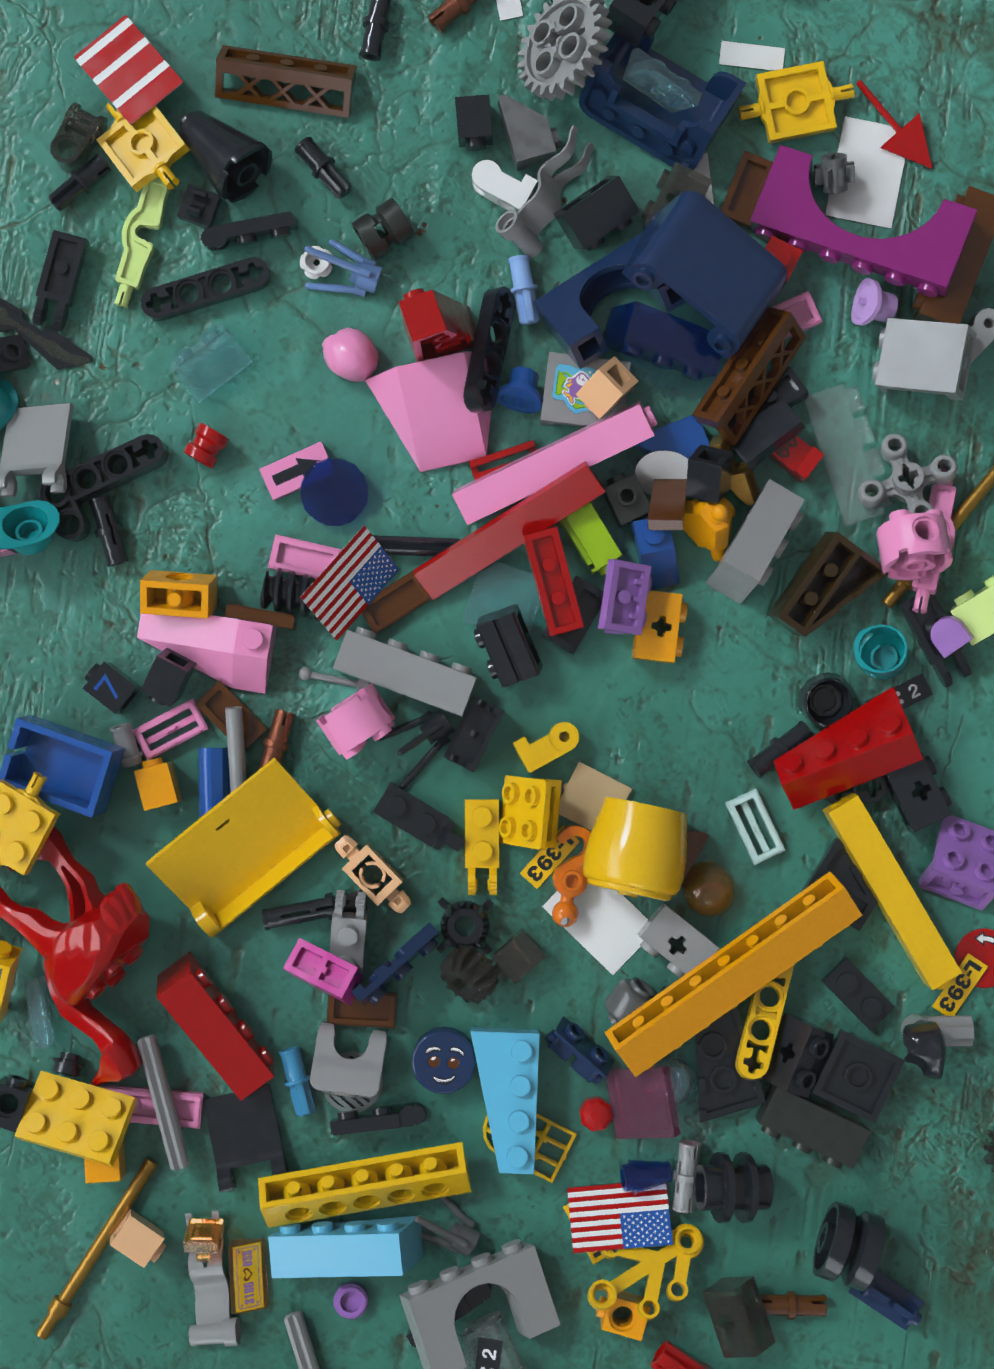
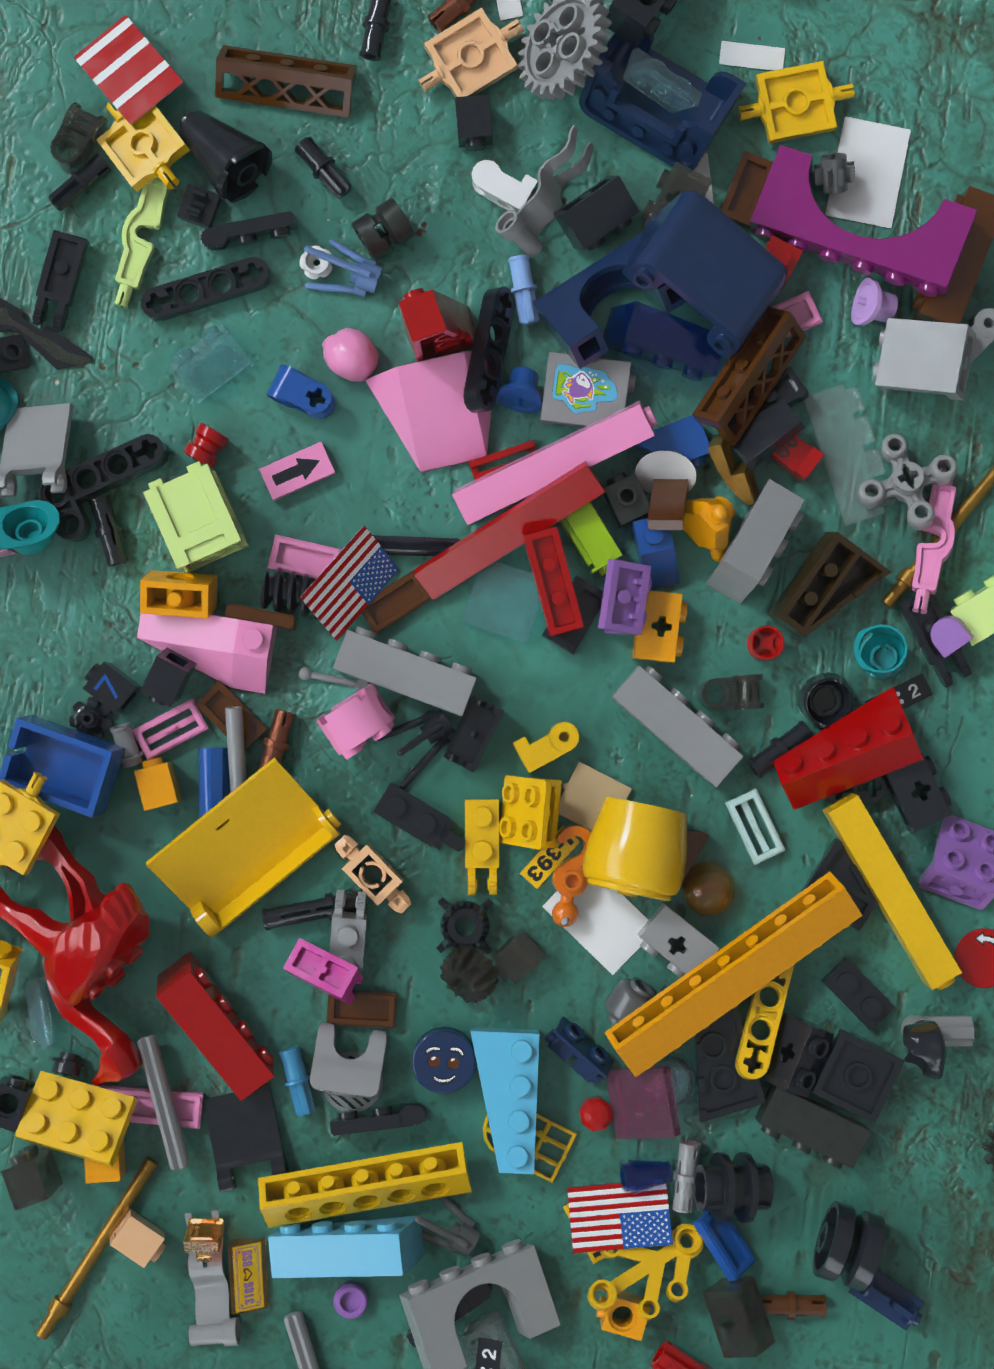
clear blue tile [300,457,368,526] -> none
dark blue wing [351,922,439,1006] -> none
black brick [474,604,543,687] -> none
flat silver slope [498,94,561,171] -> none
light nougat brick [576,356,639,419] -> none
black brick [686,445,733,503] -> none
red piece [856,80,932,169] -> none
bright pink brick [876,509,953,580] -> none
yellow sticker [932,953,988,1015] -> none
none -> clear smoke brick [1,1144,63,1211]
none -> black plant [69,697,114,739]
none -> yellowish green container [143,461,249,573]
none -> blue piece [267,364,335,419]
none -> light nougat plate [418,7,524,97]
none -> light grey brick [611,665,743,787]
none -> blue tile [693,1211,756,1282]
none -> clear smoke piece [697,674,764,710]
none -> red wheel [746,625,785,661]

